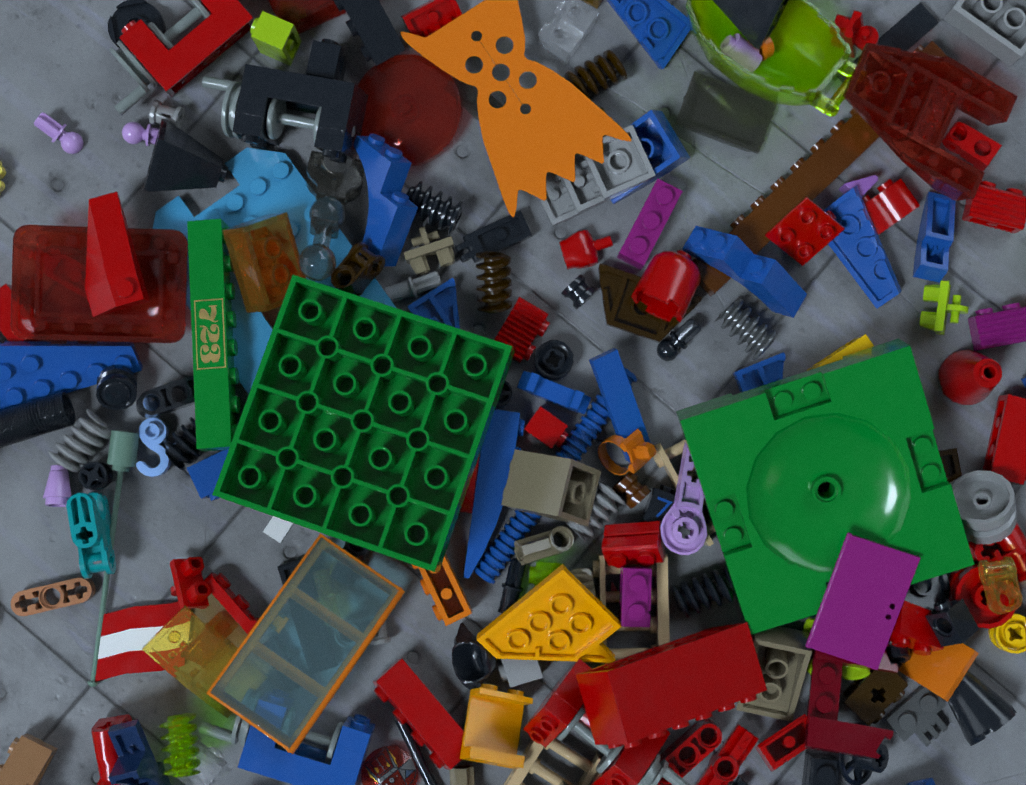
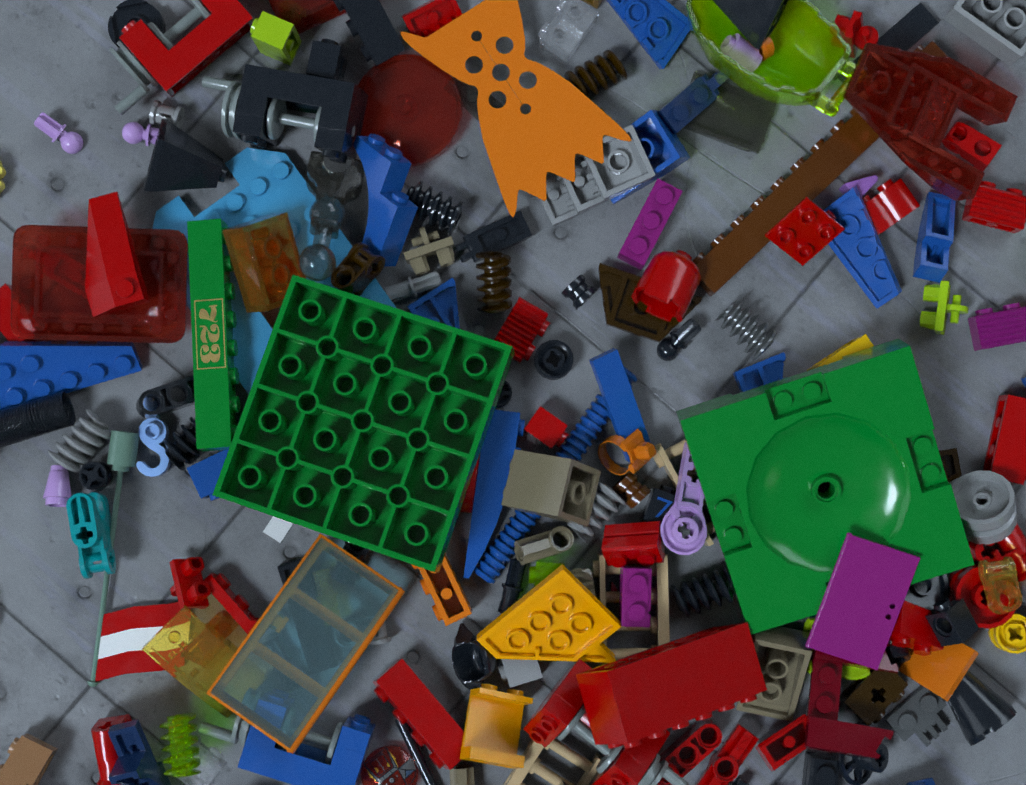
nougat beam [11,577,96,616] -> none
black wheel [96,365,137,410] -> none
blue piece [517,371,591,415] -> none
red piece [559,230,613,270] -> none
blue arch [682,226,807,318] -> none
red cone [938,350,1002,405] -> none
none -> dark blue hinge [657,69,728,134]

